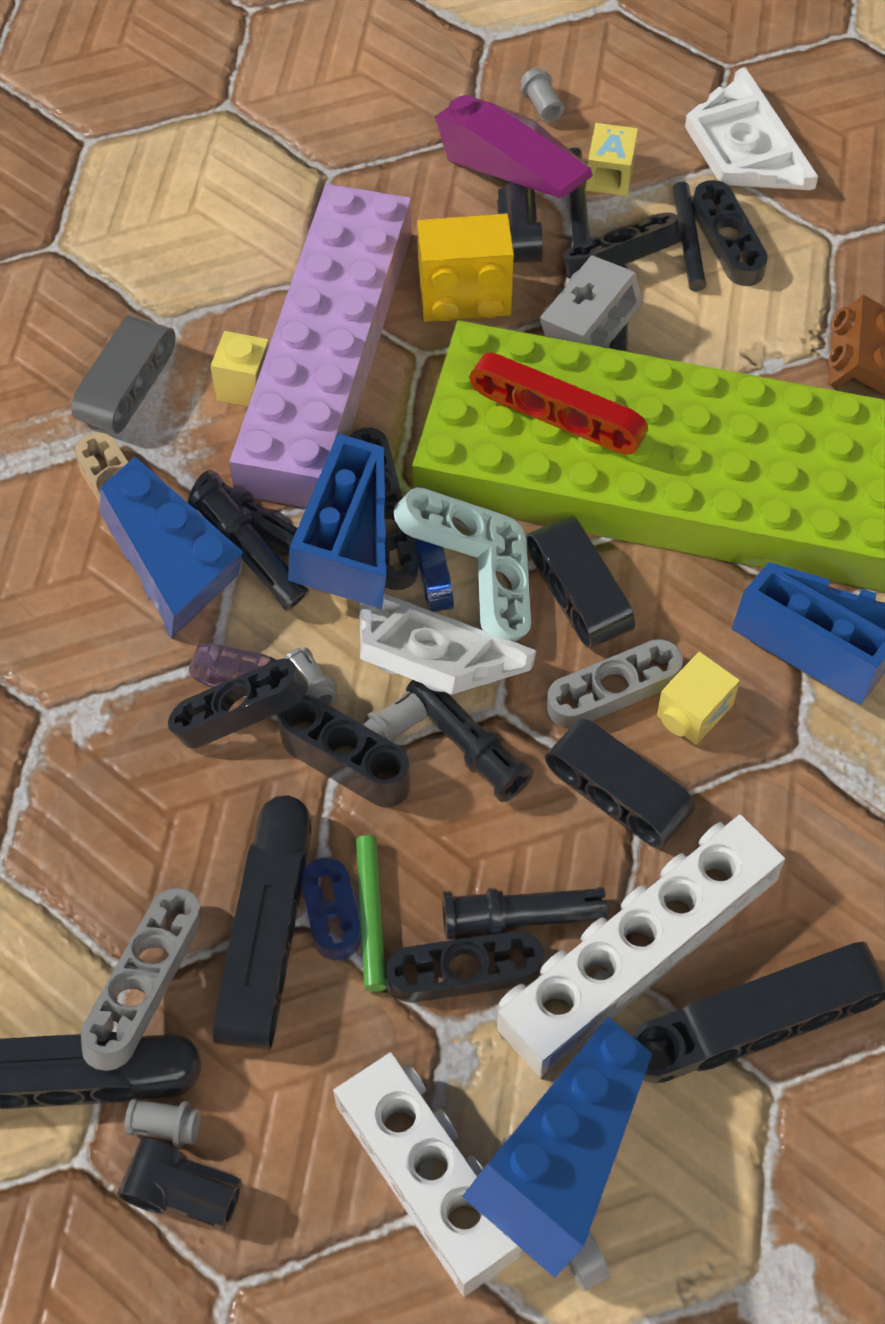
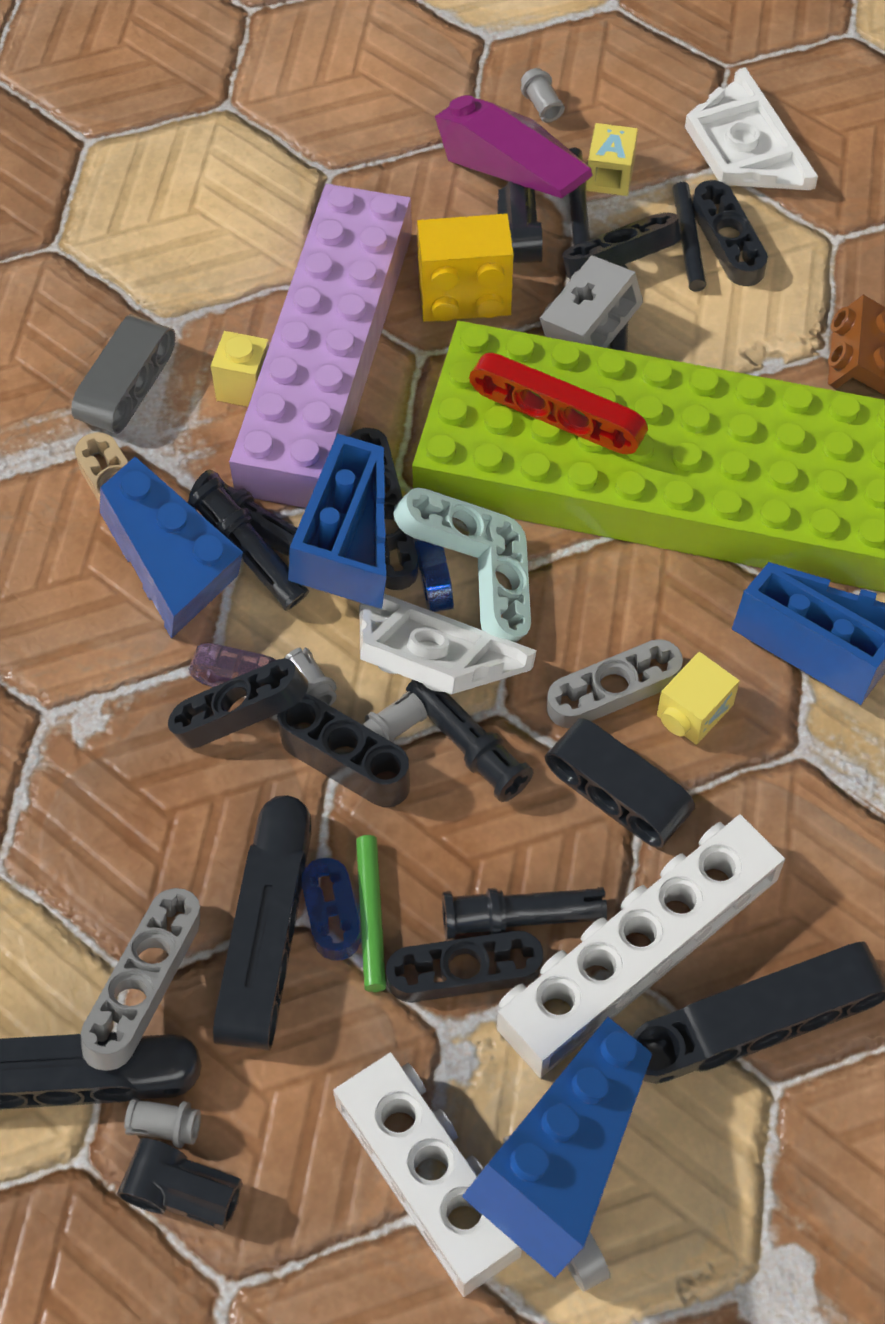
black beam [526,516,635,648] -> none

